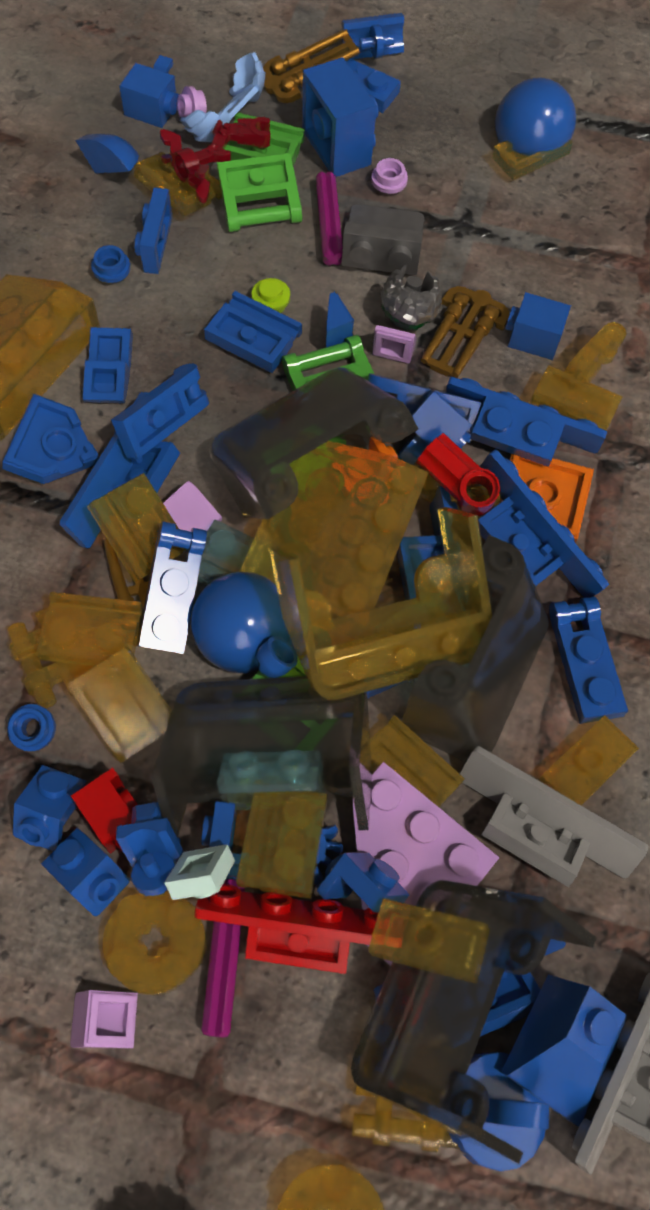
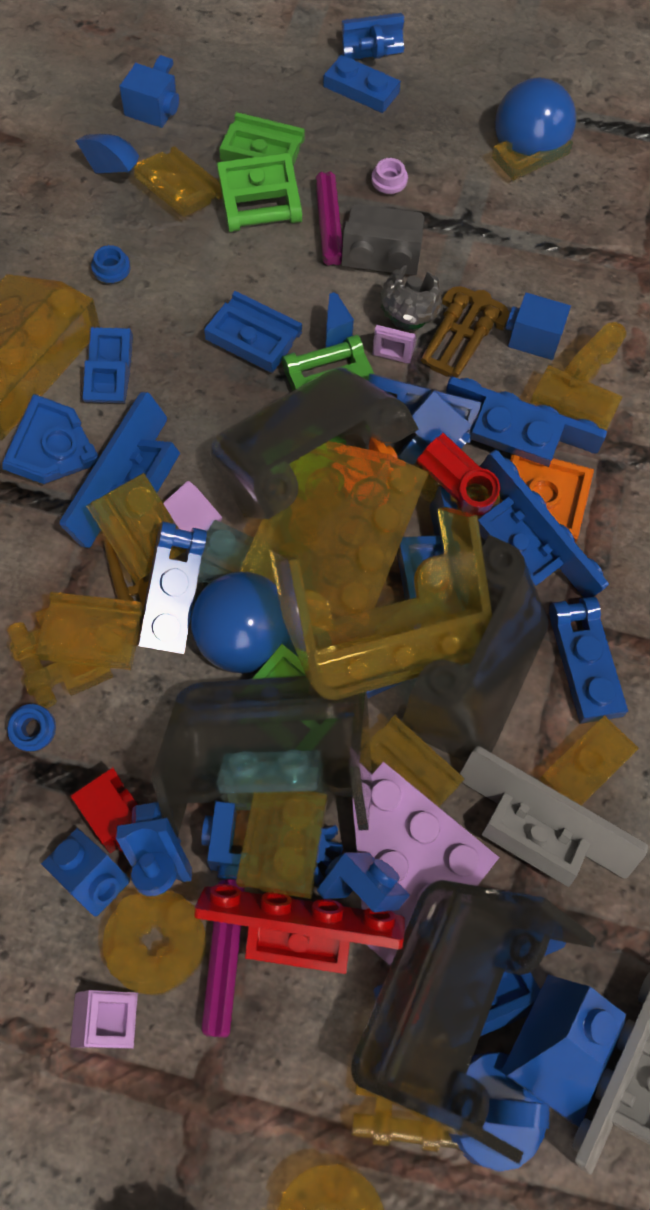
blue bracket [13,765,86,851] -> none
clear yellow plate [67,645,179,763] -> none
blue plate [111,363,209,459] -> none
blue plate [135,187,172,274] -> none
dark red piece [160,117,270,204] -> none
light aqua plate [164,844,235,900] -> none
lavender plate [177,86,207,118] -> none
light blue piece [180,52,266,142] -> none
lime plate [252,278,290,313] -> none
blue hinge [255,636,298,678] -> none
pearl gold piece [263,29,360,103] -> none
blue brick [302,57,379,177] -> none
clear yellow plate [368,898,490,984] -> none

